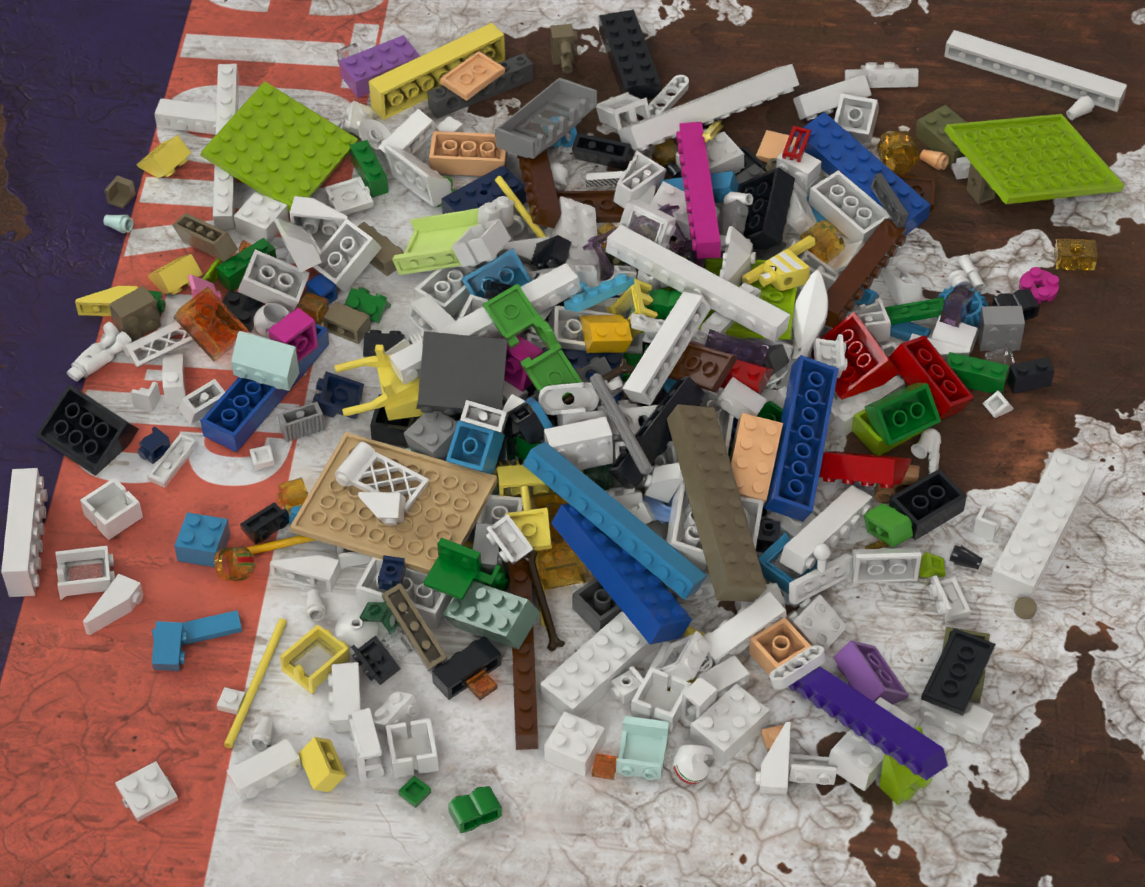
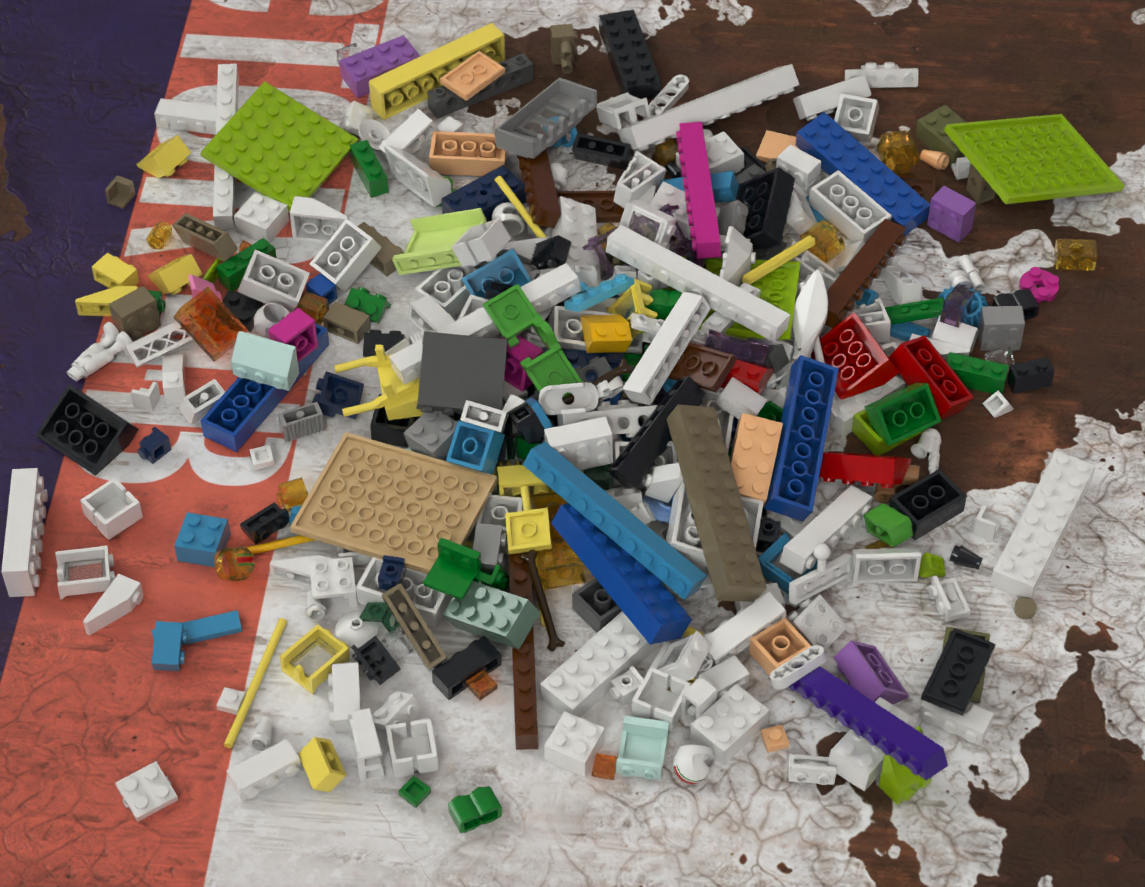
light aqua cone [103,214,133,234] -> none
white tile [147,433,199,488] -> none
white slope [274,218,322,272] -> none
white plate [325,177,374,215] -> none
white piece [335,442,429,513] -> none
white slope [358,492,405,526] -> none
white brick [477,196,514,229] -> none
white bracket [486,514,534,565] -> none
white tile [586,171,624,187] -> none
light grey axle [590,373,652,475] -> none
light yellow axle [702,119,724,142] -> none
white cone [724,192,753,206] -> none
white slope [755,722,791,795] -> none
light yellow torso [759,249,809,291] -> none
red tile [782,126,811,162] -> none
white bracket [813,334,847,378] -> none
dark grey tile [871,173,908,229] -> none
white brick [944,30,1127,112] -> none
white cone [1066,95,1094,120] -> none
none -> light yellow brick [92,253,139,288]
none -> clear yellow brick [146,221,172,250]
none -> white bracket [309,557,358,608]
none -> medium lavender brick [927,186,976,242]

